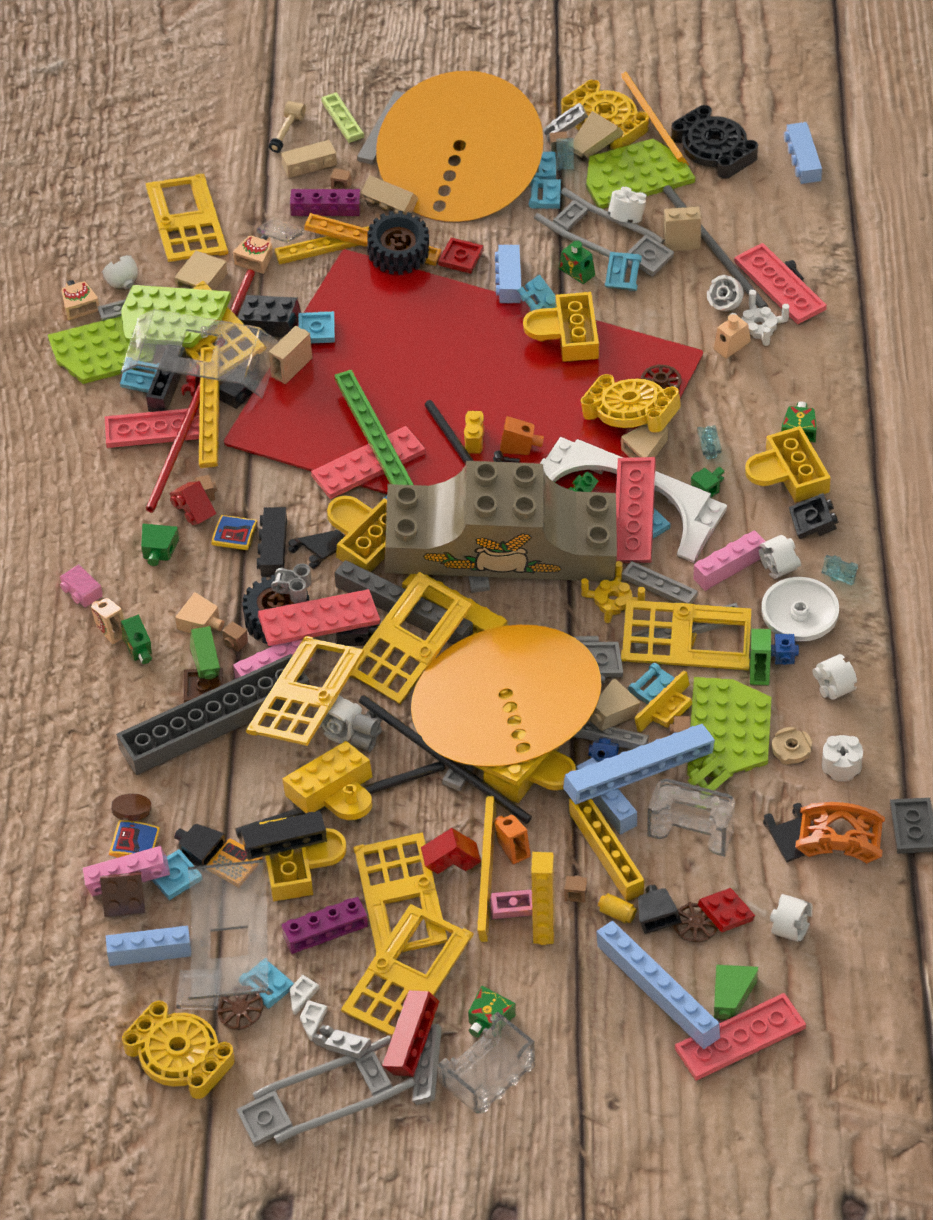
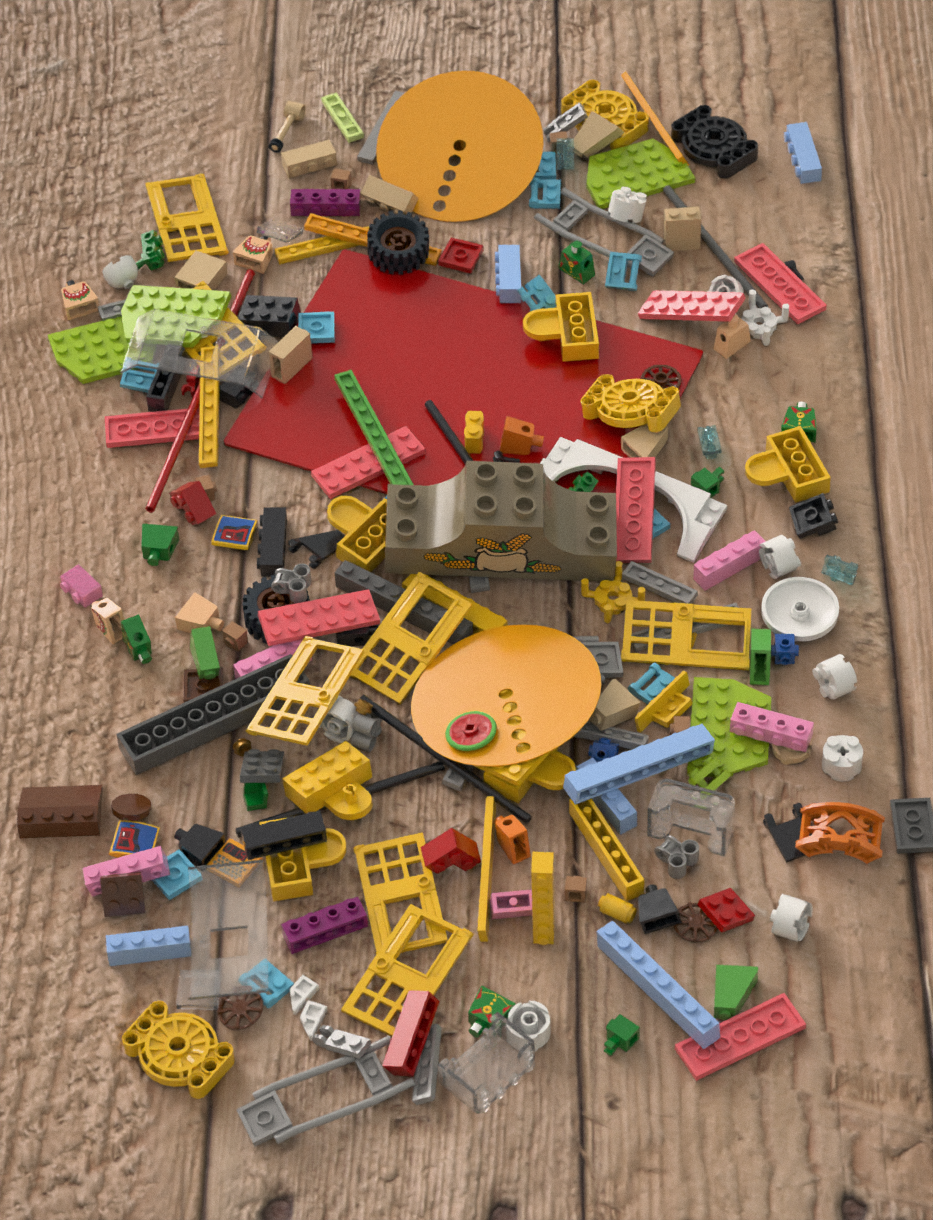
none -> reddish brown slope [17,785,103,838]
none -> green brick [136,230,165,271]
none -> pearl gold plate [233,738,252,757]
none -> dark grey plate [240,749,285,783]
none -> green panel [243,783,268,811]
none -> pearl gold plate [354,699,373,716]
none -> wheel [445,711,497,751]
none -> white brick [508,1001,551,1052]
none -> green brick [604,1014,640,1056]
none -> coral plate [637,290,746,322]
none -> light grey piece [654,835,699,879]
none -> bright pink brick [730,702,814,752]

